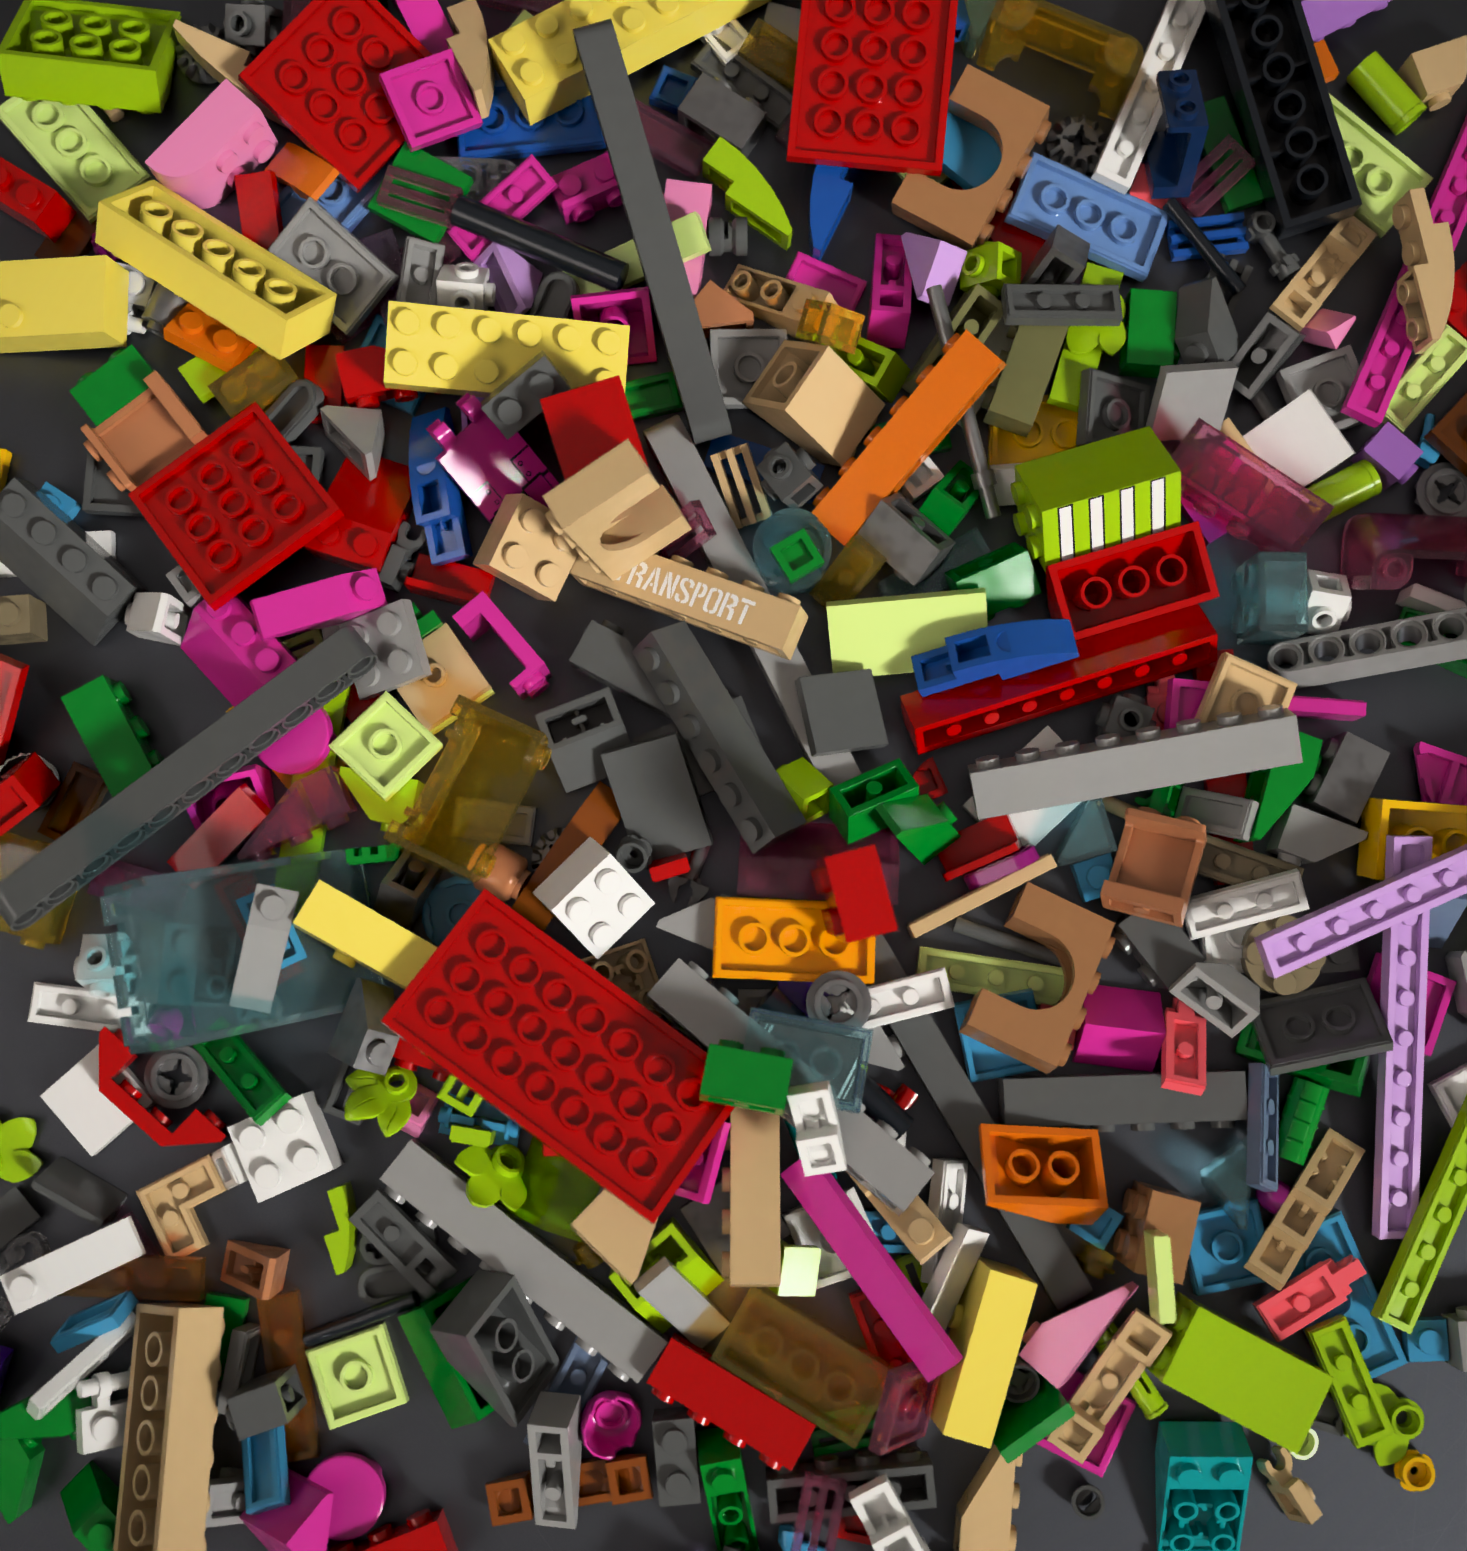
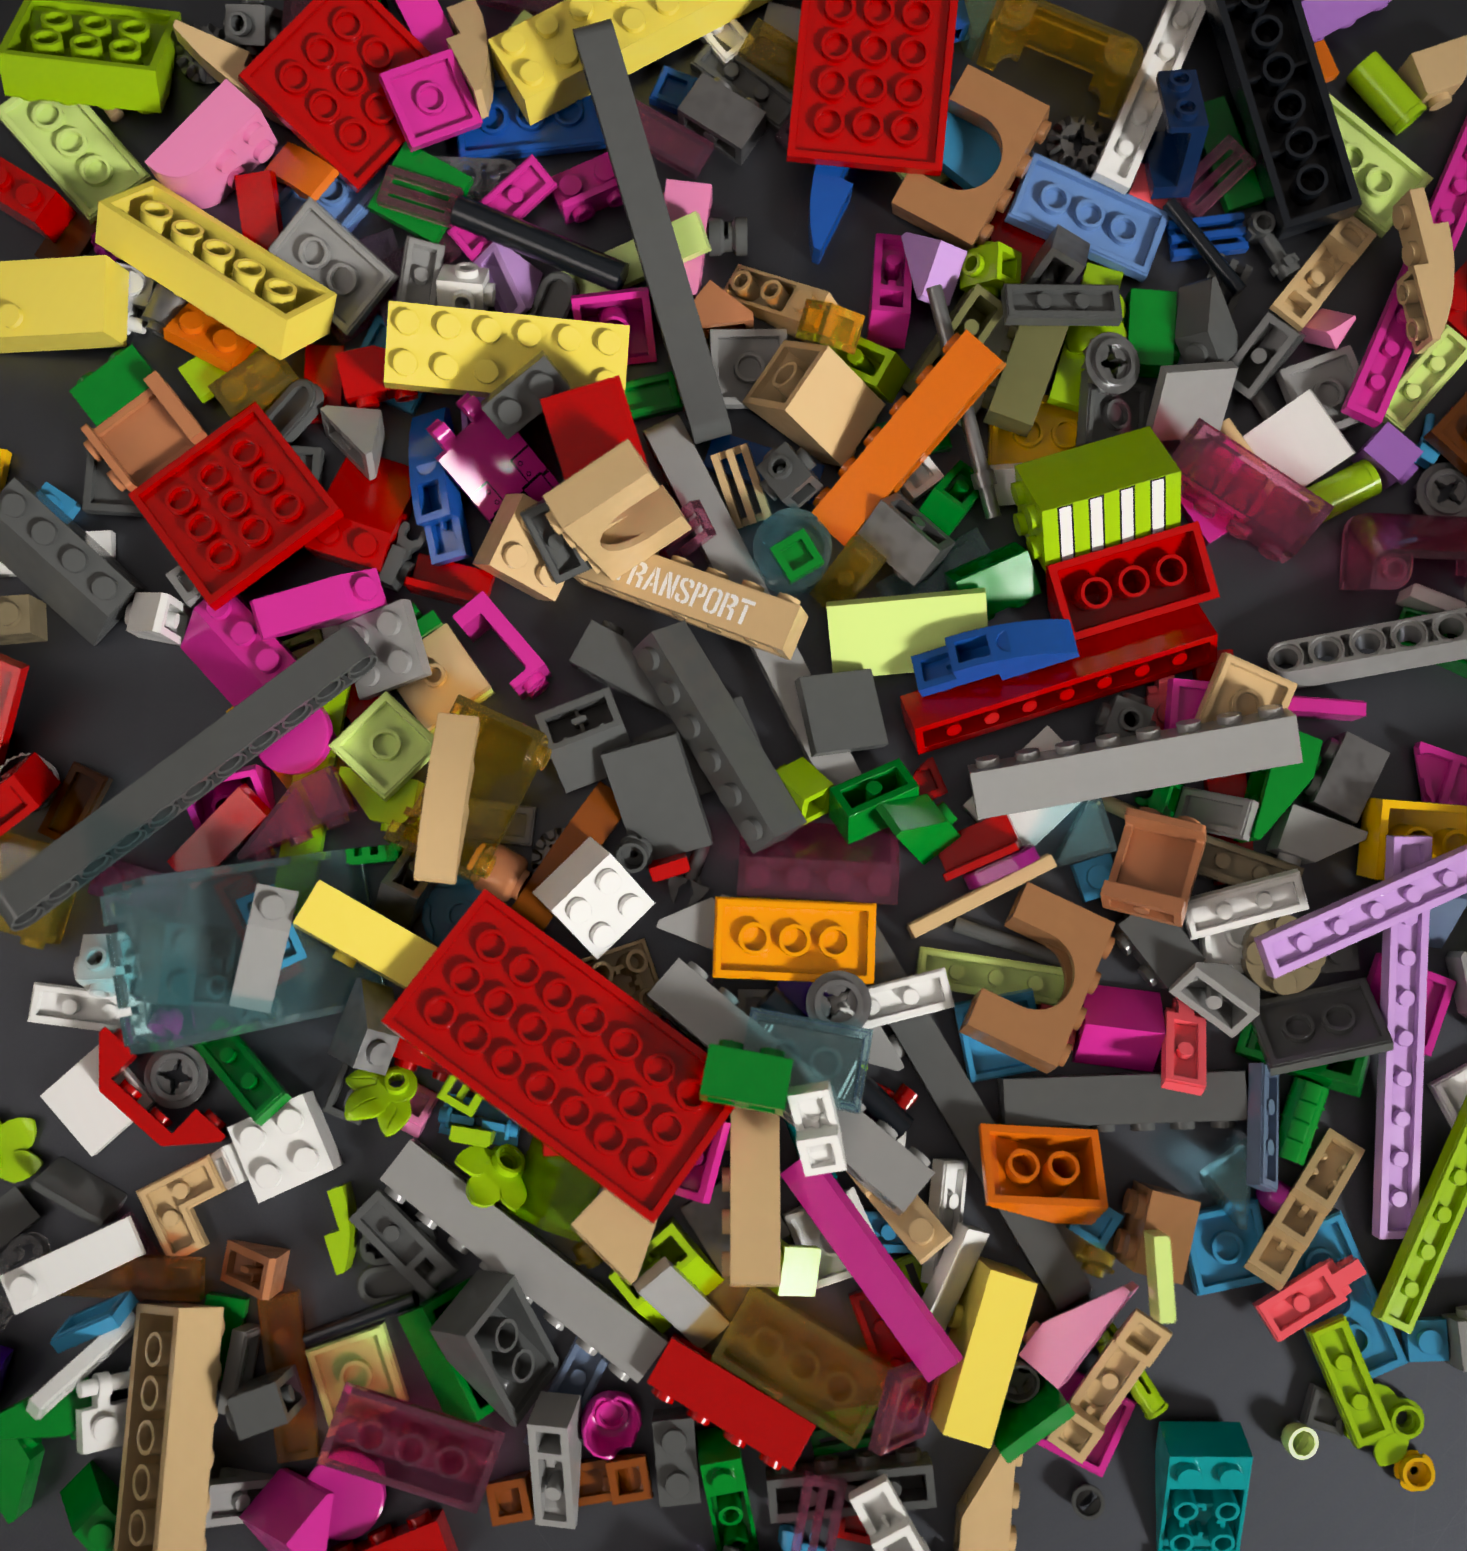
green brick [60,675,164,797] -> none
dark azure tile [241,1425,290,1515] -> none
lime slope [702,136,793,251] -> none
dark pink tile [786,251,867,320] -> none
red brick [811,844,898,944] -> none
lime brick [1146,1291,1334,1455] -> none
clear light blue brick [1231,552,1308,645] -> none
tan plate [1256,1445,1323,1525] -> none
white brick [1289,569,1352,635] -> none
none -> clear pink slope [317,1382,505,1514]
none -> tan slope [413,712,480,885]
none -> dark grey slope [520,499,592,585]
none -> flat silver gear [1081,332,1140,396]

